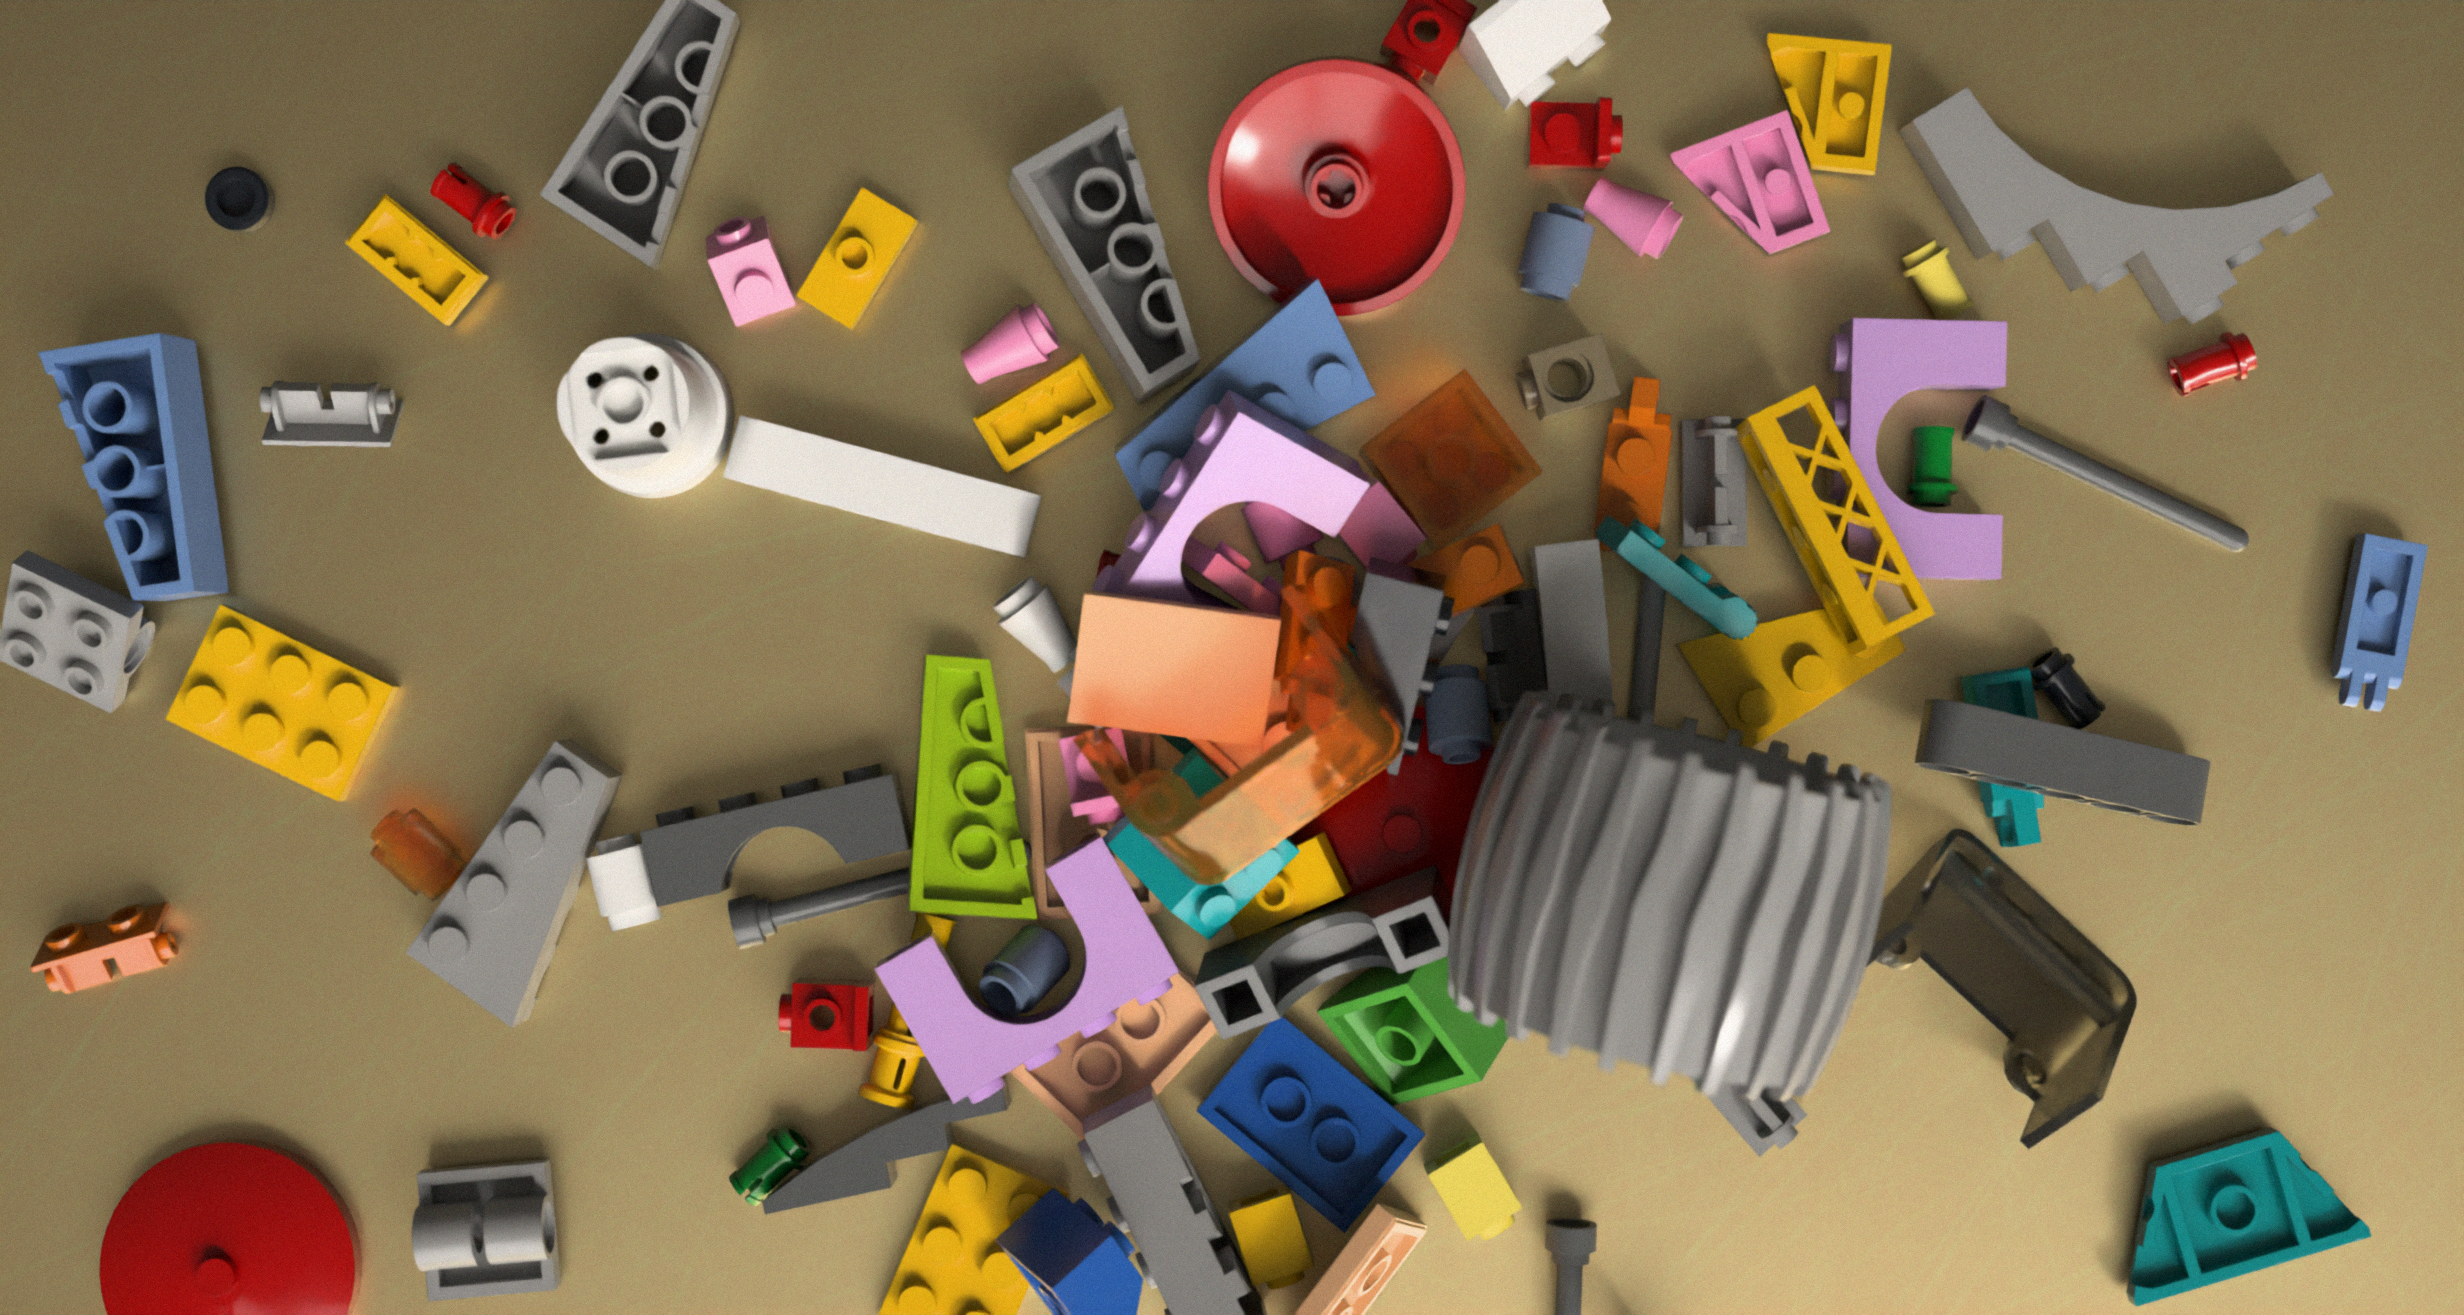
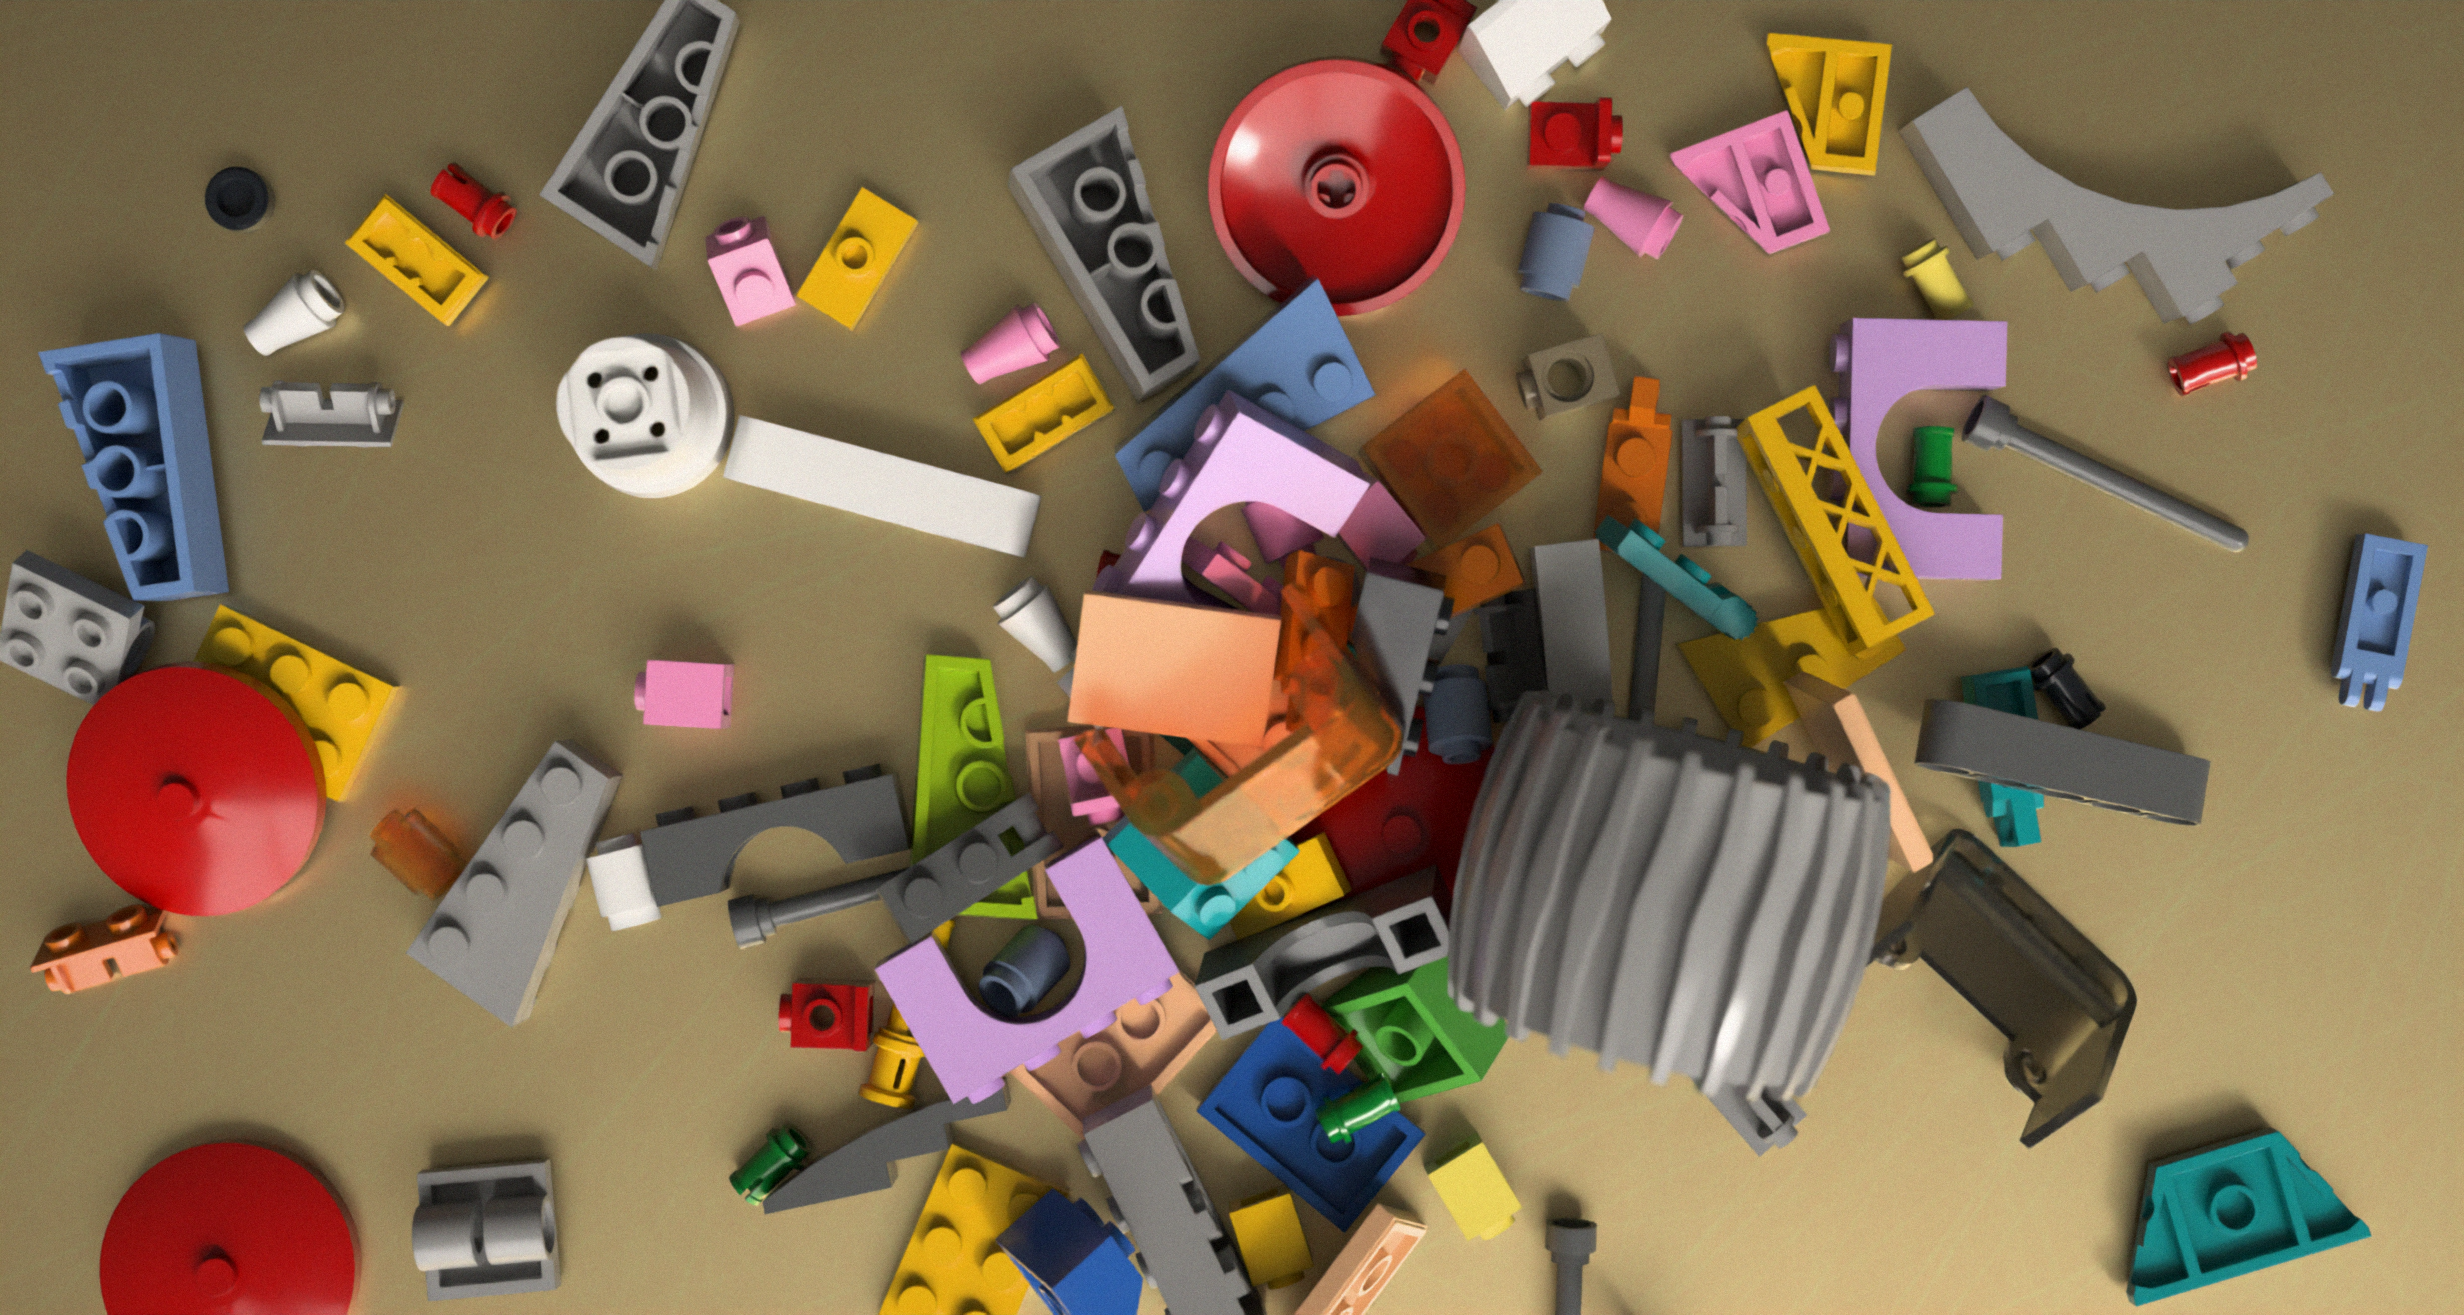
none -> red dish [66,661,327,916]
none -> white cone [244,270,345,356]
none -> bright pink brick [634,660,734,729]
none -> dark grey plate [875,792,1064,945]
none -> red pin [1281,993,1364,1075]
none -> green pin [1314,1072,1401,1144]
none -> light nougat tile [1783,671,1933,873]

